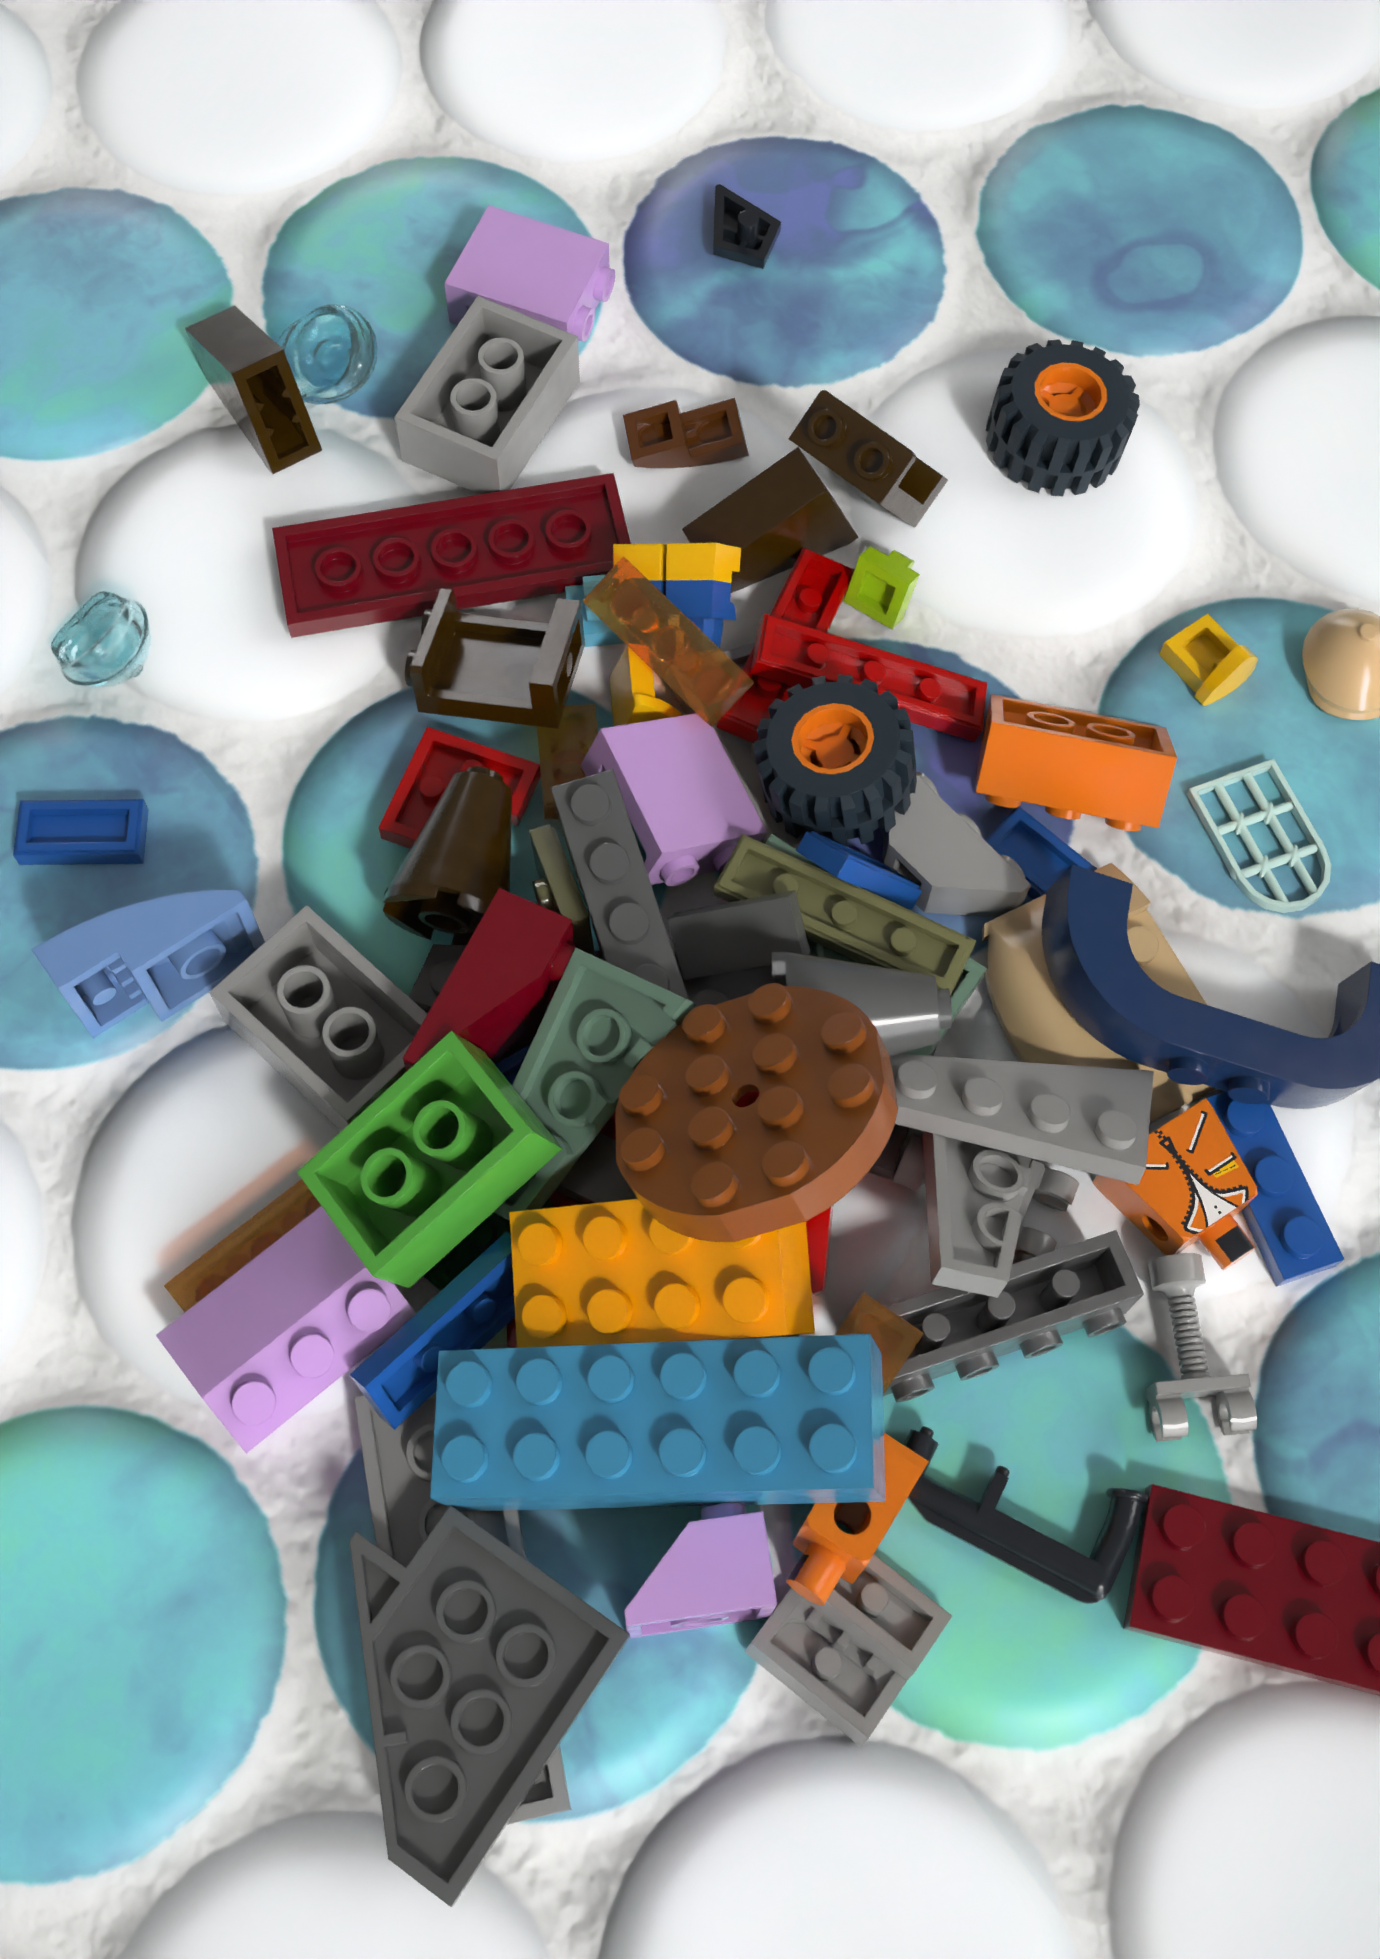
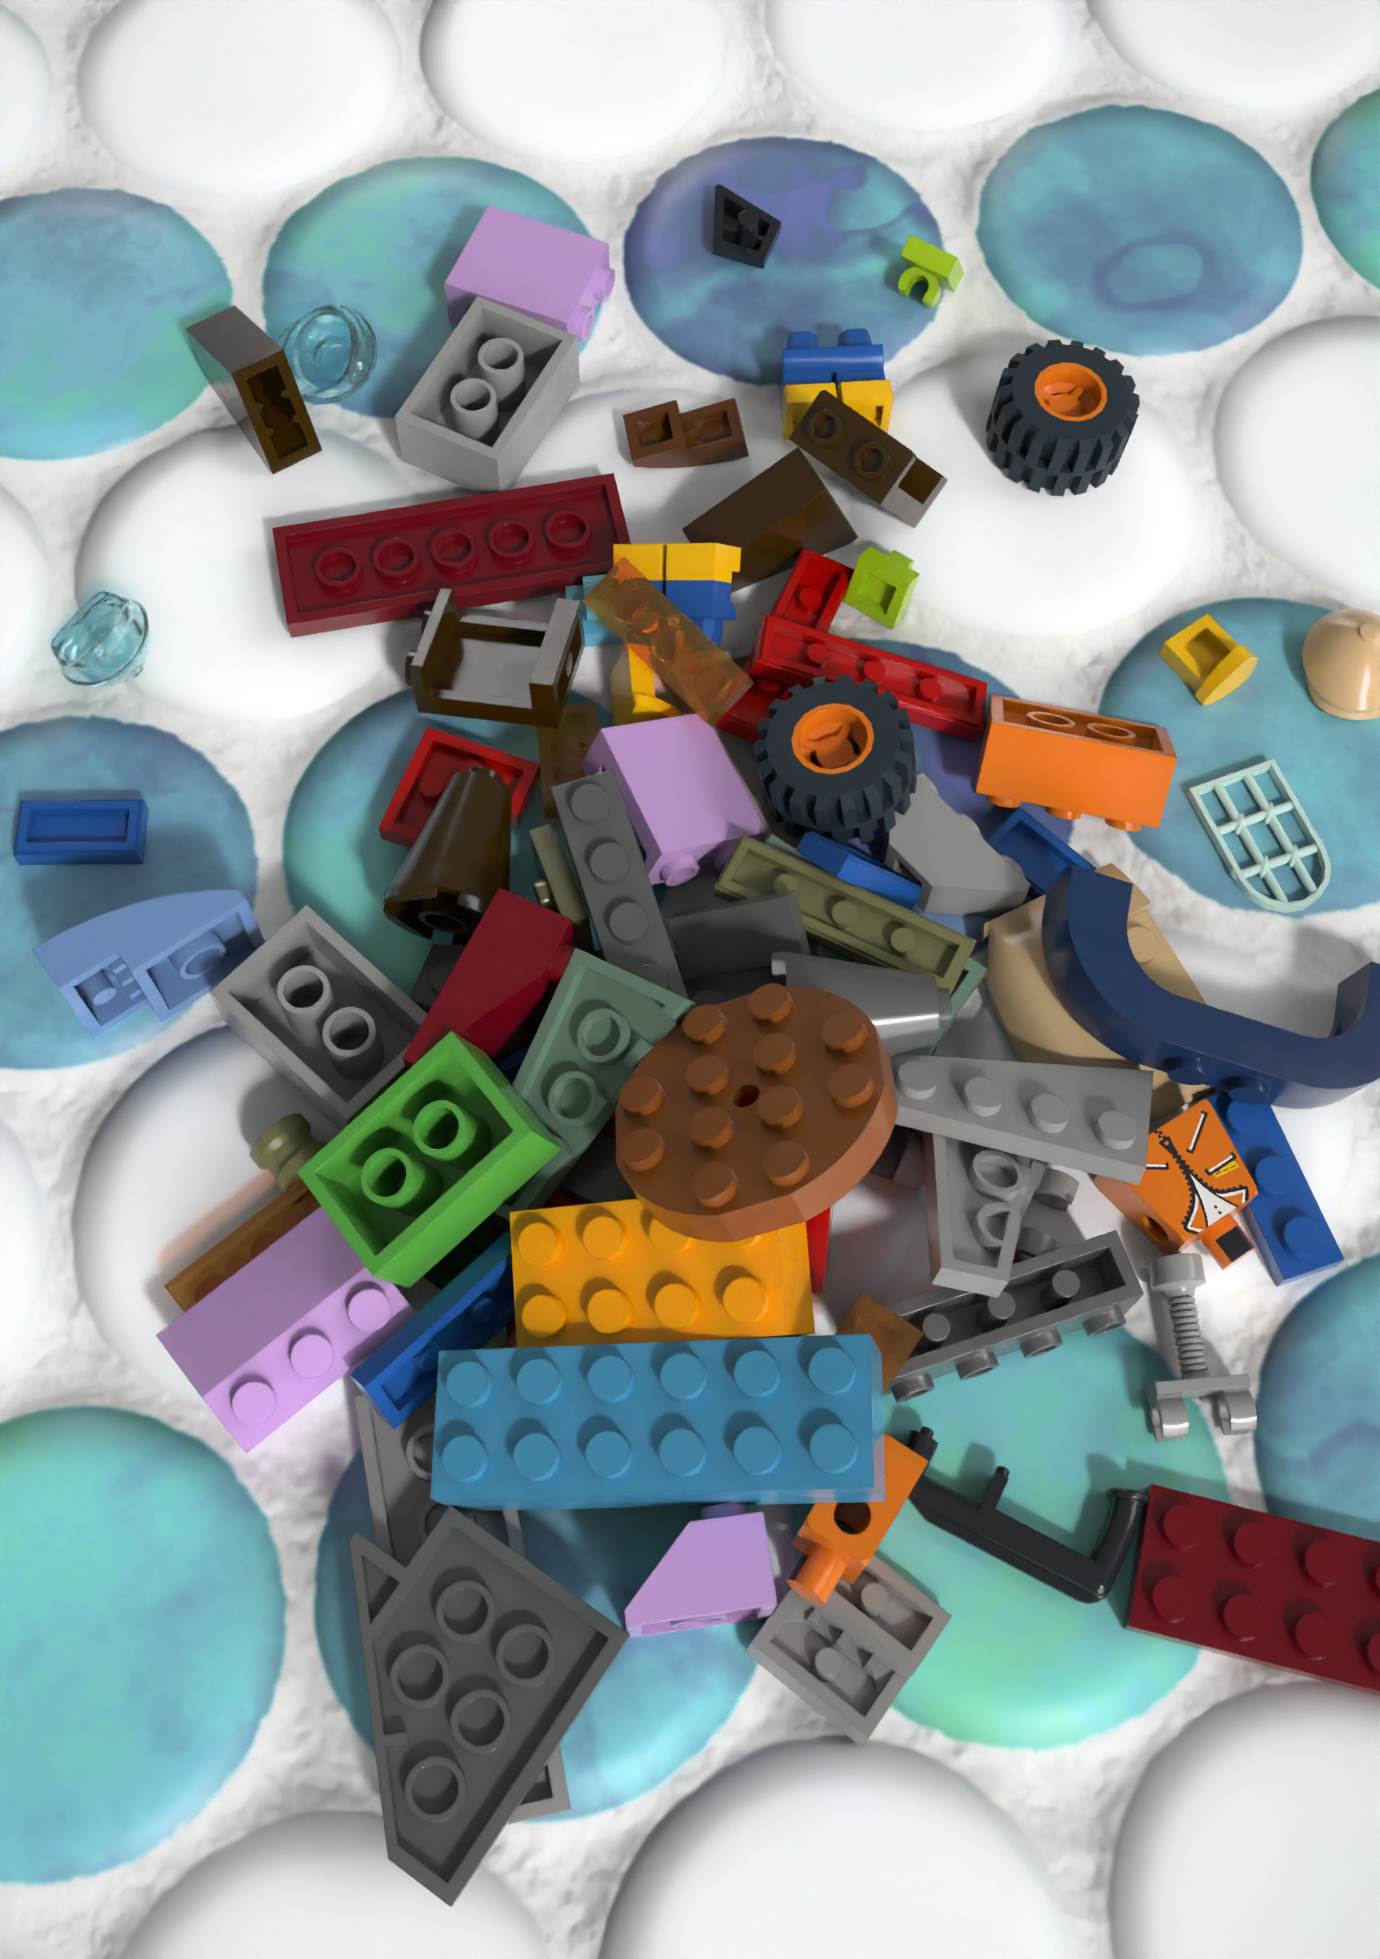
none -> olive wheel [249,1113,328,1197]
none -> hips [779,328,894,440]
none -> lime tile [898,235,964,309]

